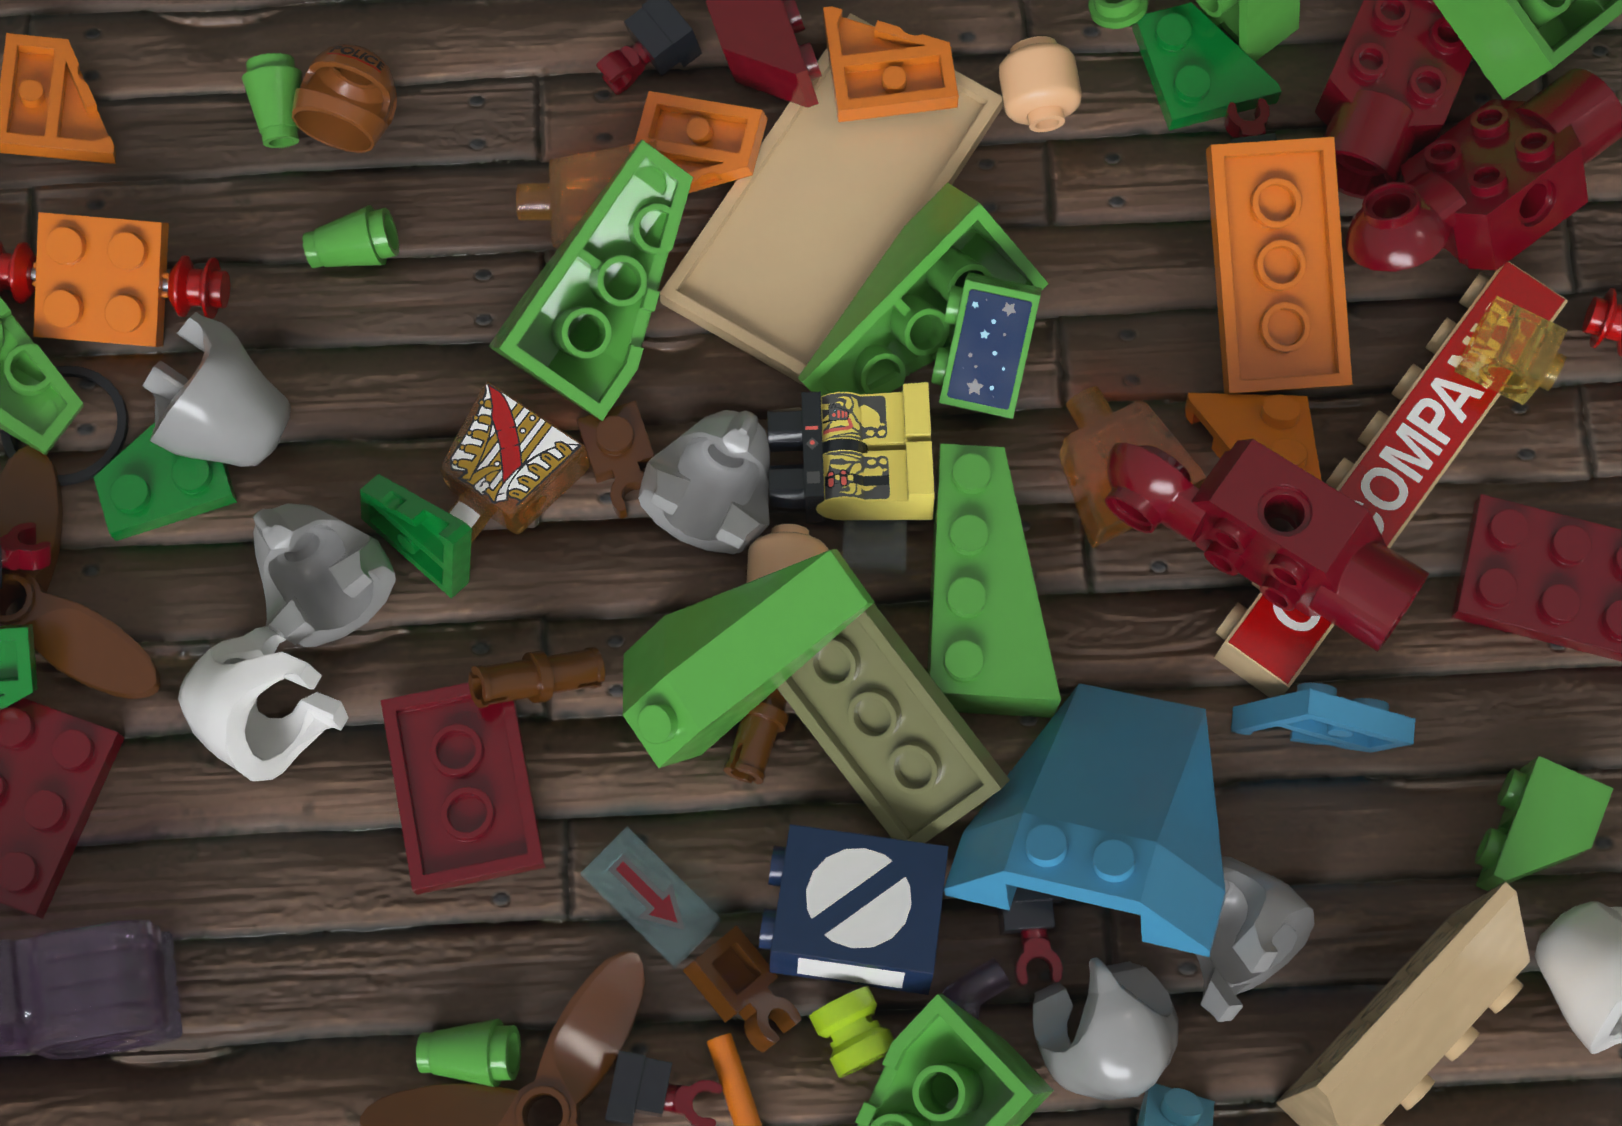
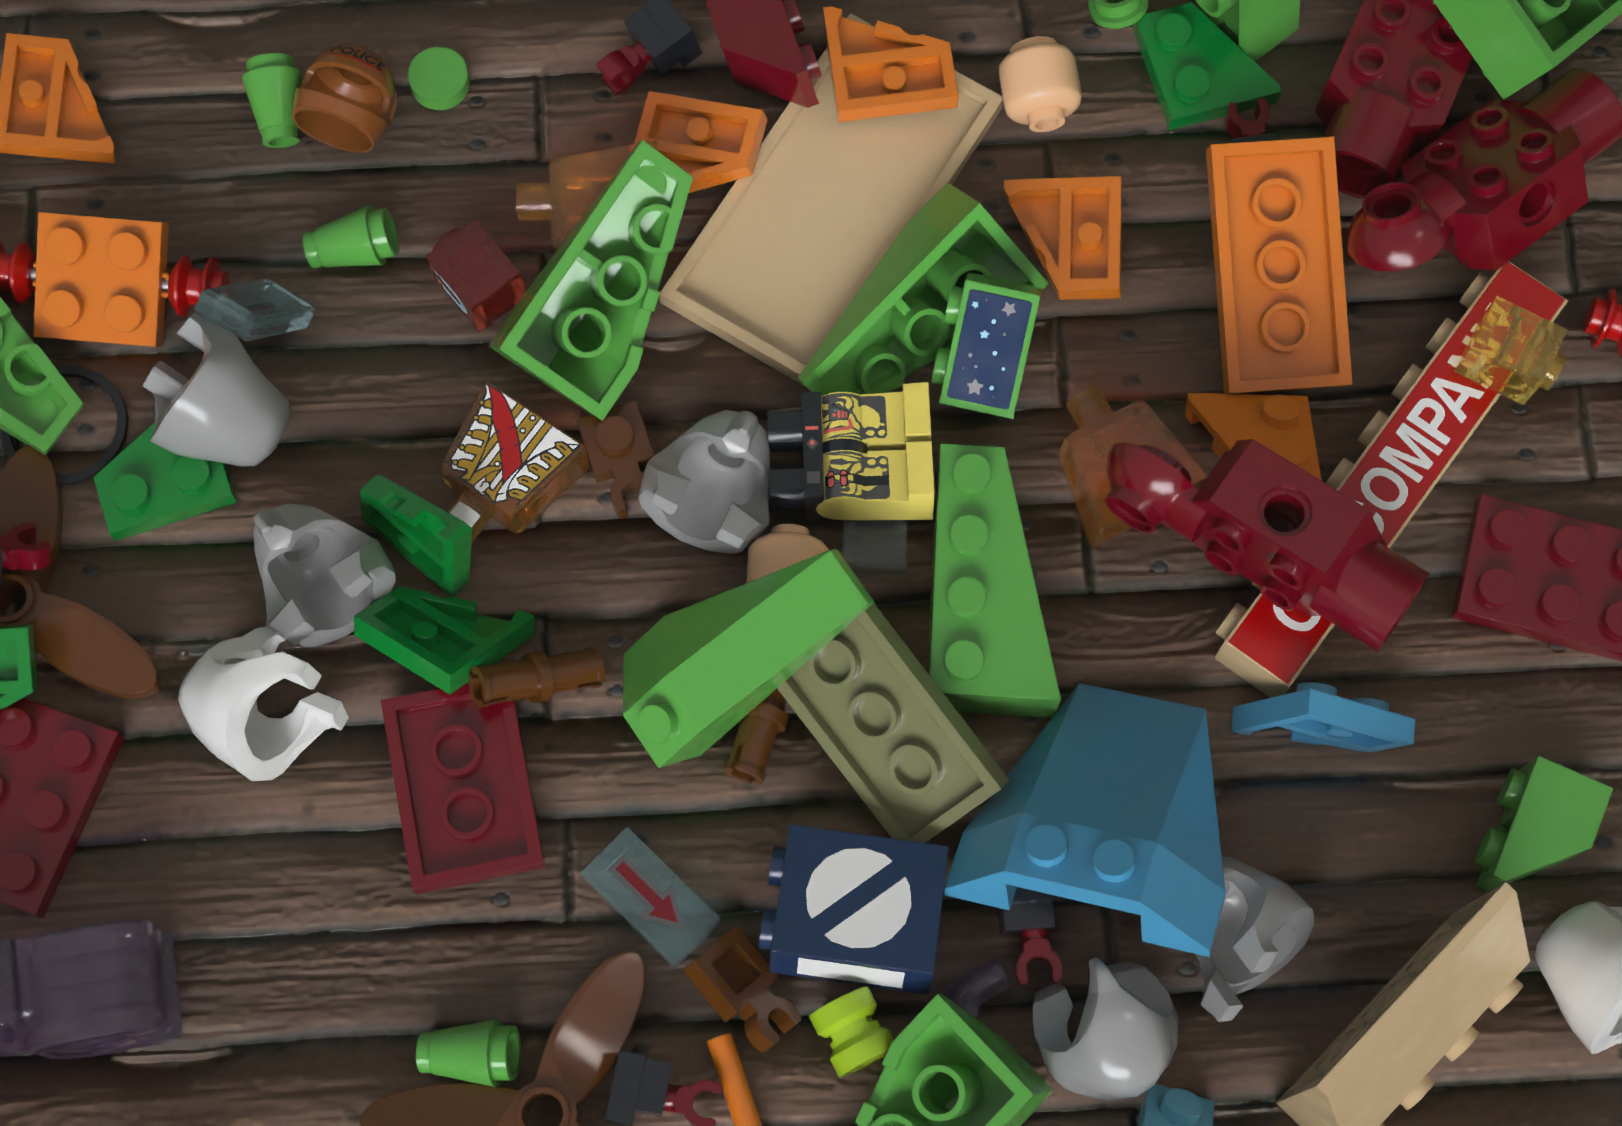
none -> clear light blue tile [194,279,315,342]
none -> green wing [354,586,535,695]
none -> bright green tile [408,47,470,110]
none -> clear red brick [426,220,526,333]
none -> orange wing [1004,176,1122,300]

